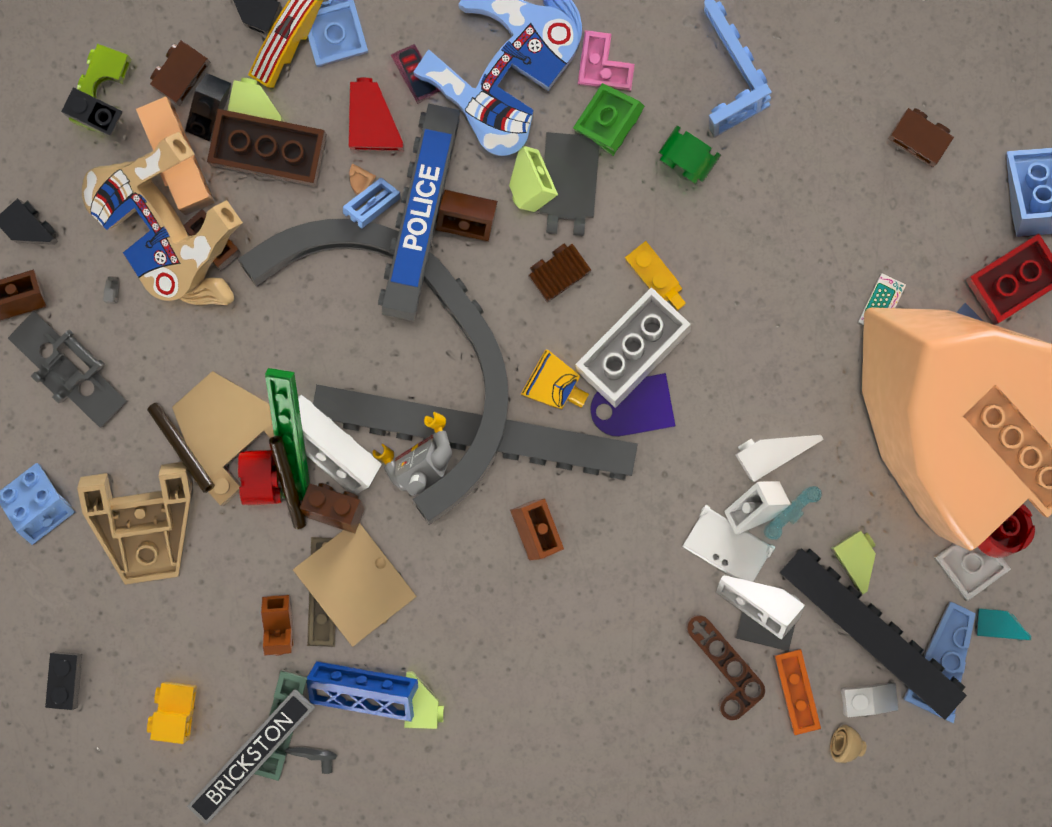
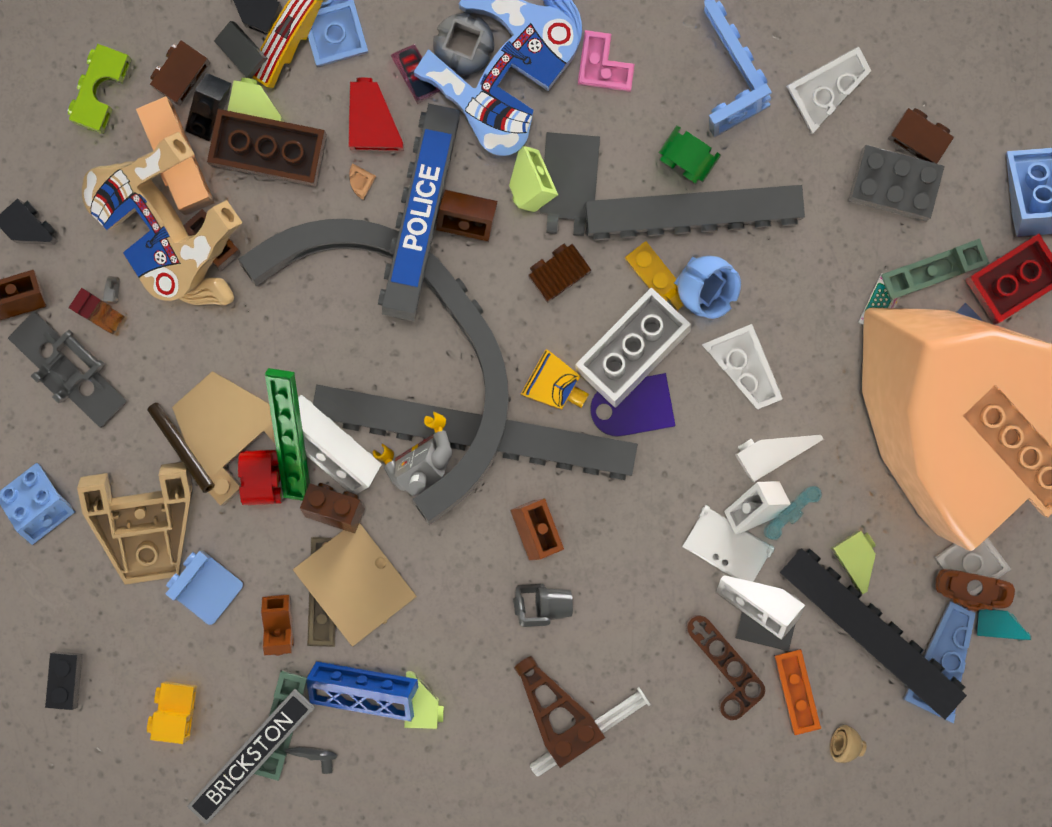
black slope [61,87,123,136] -> none
dark brown piece [269,436,306,529] -> none
light blue tile [343,178,400,228] -> none
bright green bracket [573,83,645,156] -> none
white slope [841,683,898,717] -> none
red brick [978,504,1035,558] -> none
none -> leg [68,288,125,334]
none -> light blue bracket [165,551,243,625]
none -> dark grey tile [214,21,268,78]
none -> light grey piece [433,13,494,75]
none -> dark grey piece [513,584,573,627]
none -> reddish brown plate [514,656,606,768]
none -> white axle [530,687,651,776]
none -> dark grey brick [584,185,805,240]
none -> light blue piece [674,256,741,319]
none -> white wing [702,324,783,409]
none -> white wing [787,47,871,133]
none -> dark grey brick [848,145,945,222]
none -> sand green slope [881,239,989,300]
none -> dark orange piece [936,569,1015,612]

